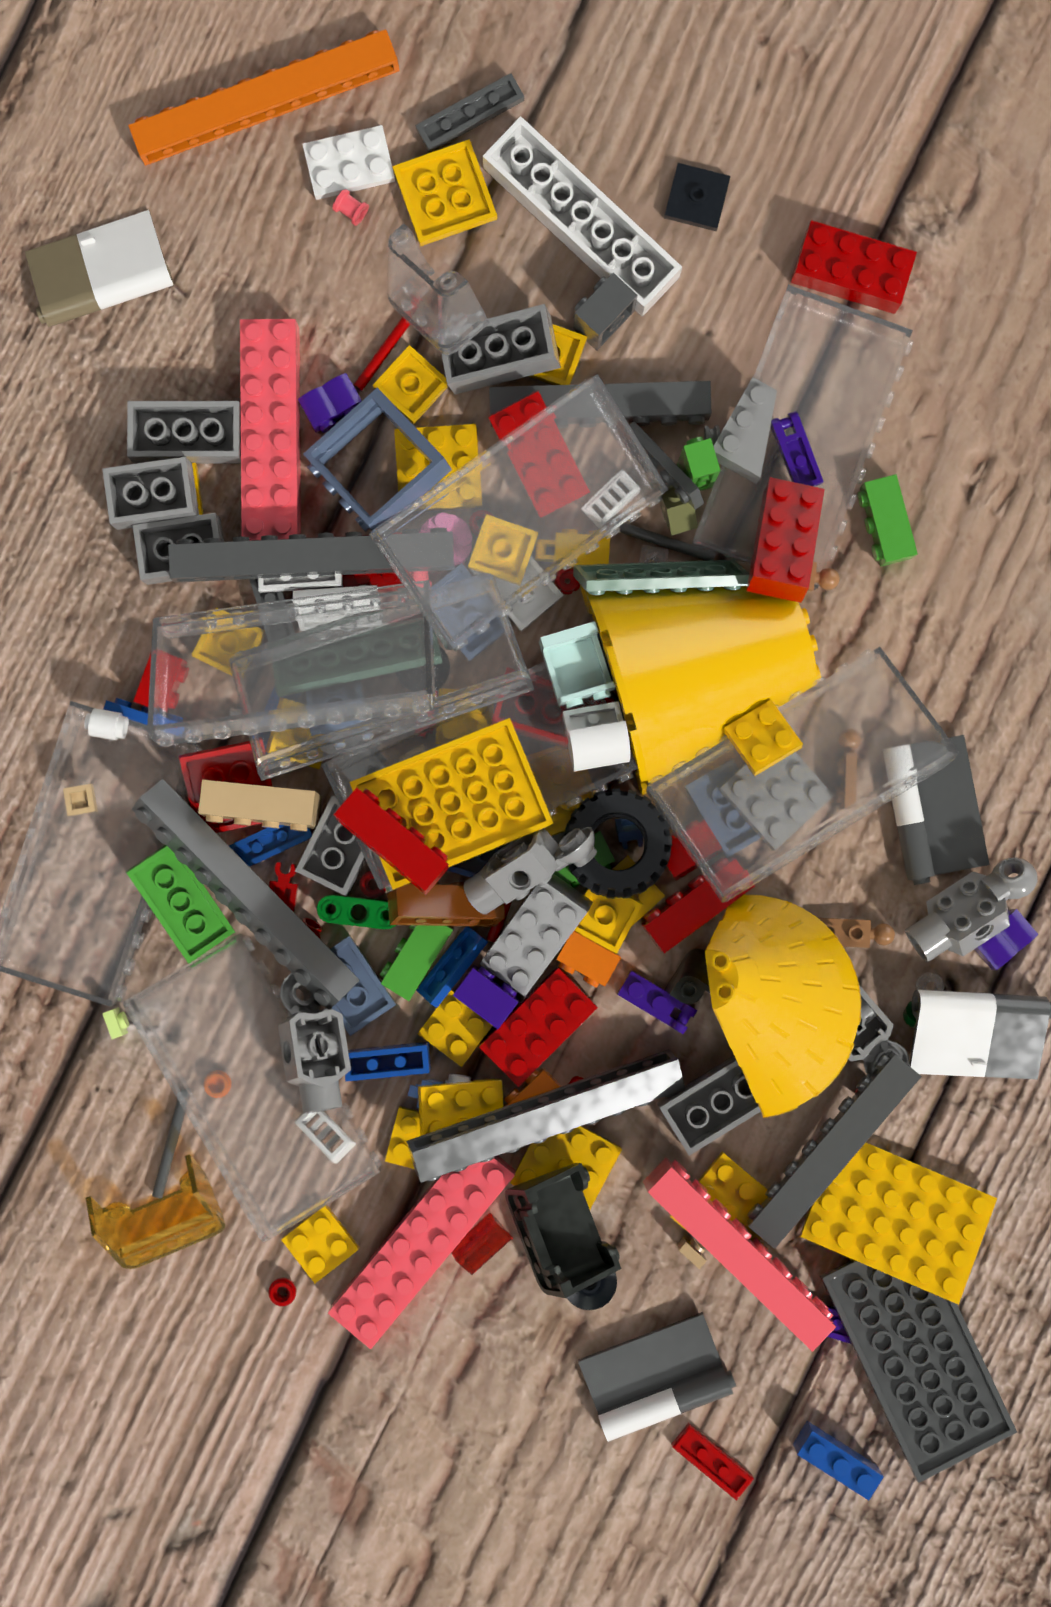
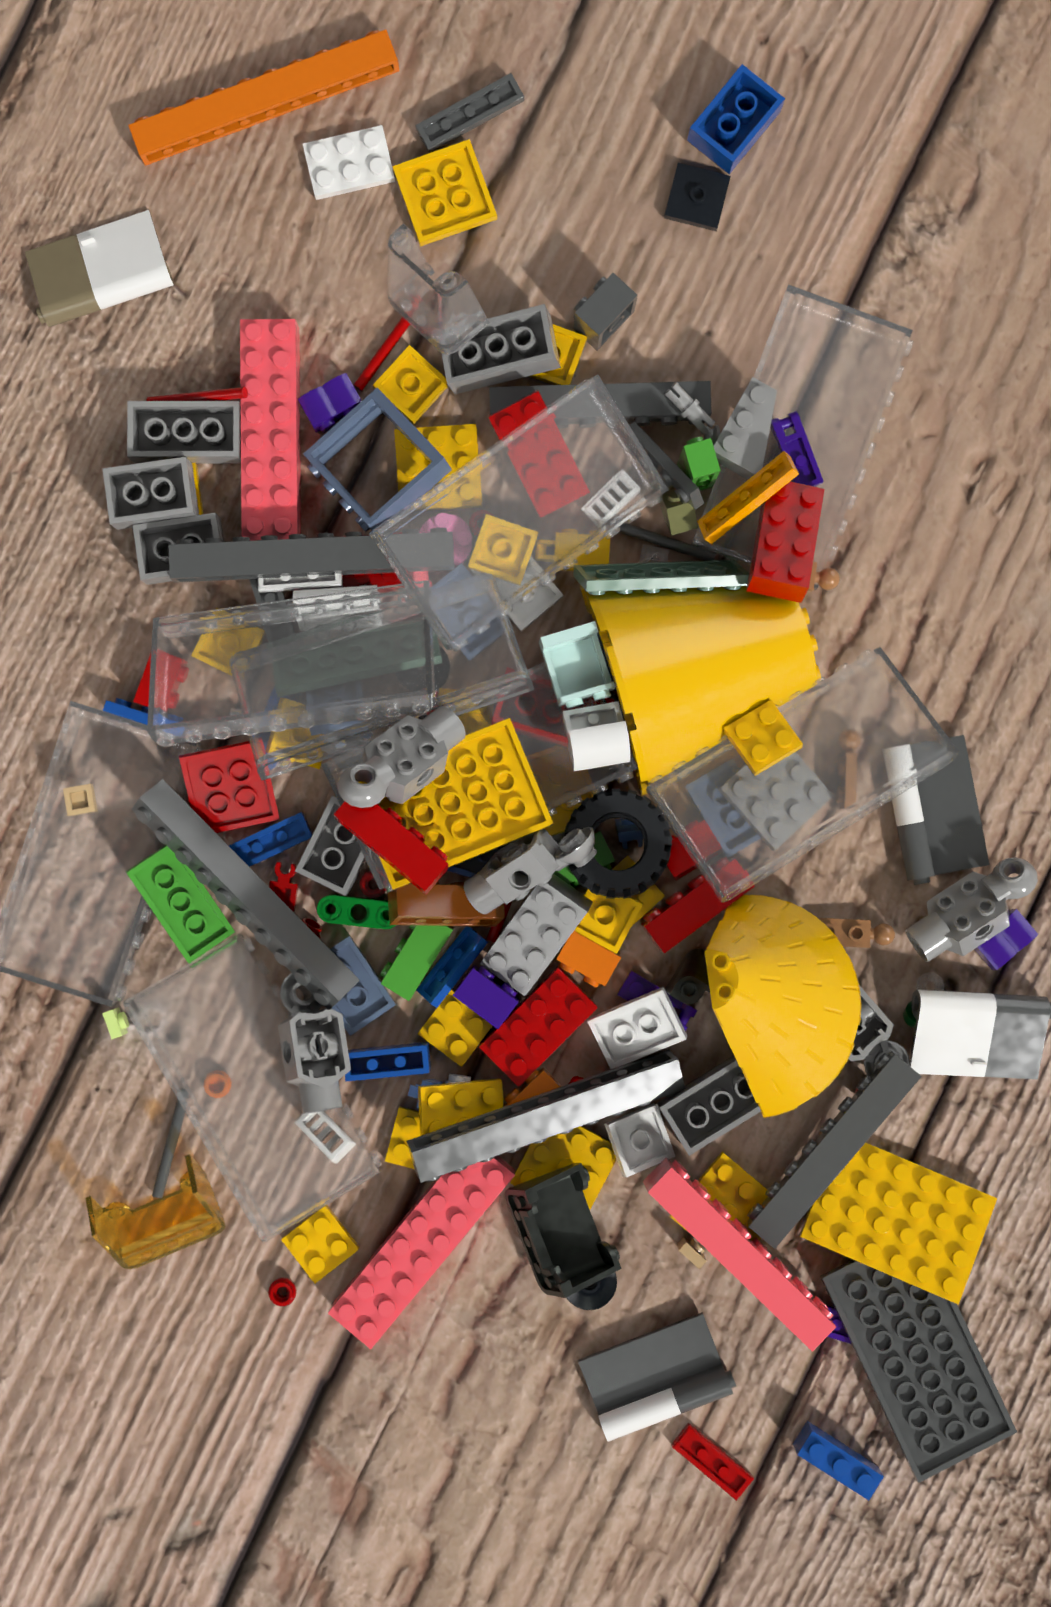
white brick [84,708,129,740] -> none
tan wedge [198,780,322,831] -> none
coral bush [332,189,369,226] -> none
clear red slope [451,1213,513,1275] -> none
white brick [483,116,682,317] -> none
red plate [554,568,580,595] -> none
red brick [791,220,917,314] -> none
bright green brick [857,474,918,567] -> none
none -> red bar [146,387,248,401]
none -> light grey brick [337,706,466,808]
none -> white plate [587,987,687,1069]
none -> white plate [605,1103,675,1178]
none -> light grey pin [664,382,715,435]
none -> blue brick [687,64,785,174]
none -> light orange plate [697,451,799,544]

